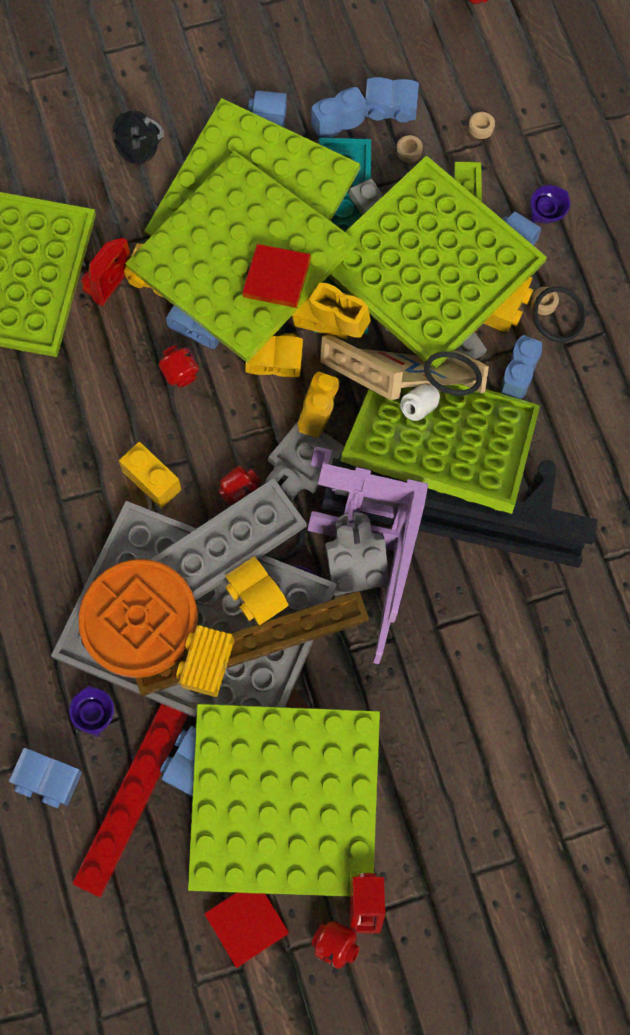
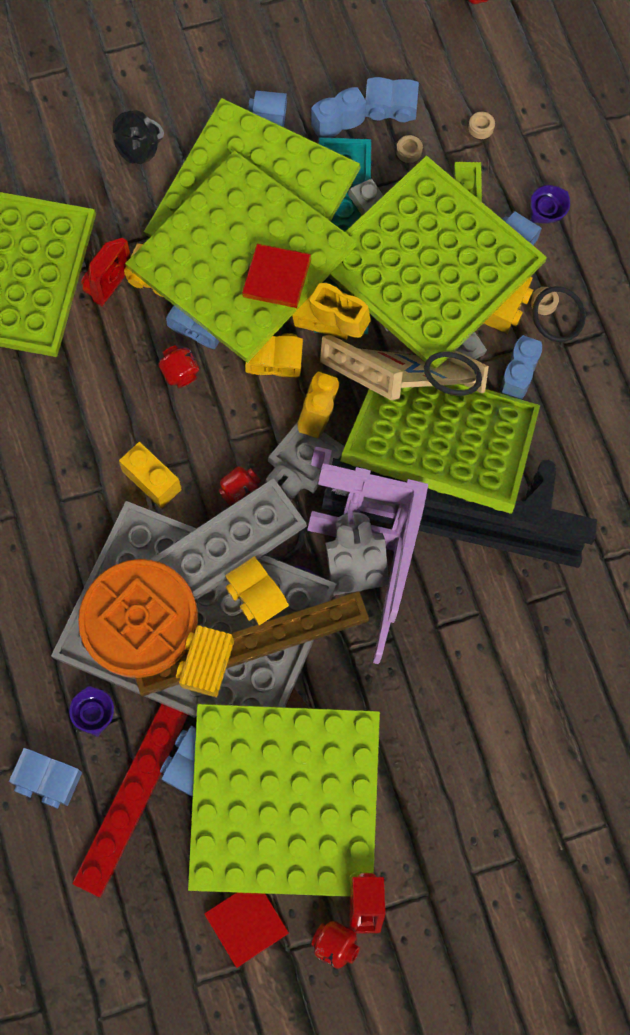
white brick [401,384,440,421] -> none

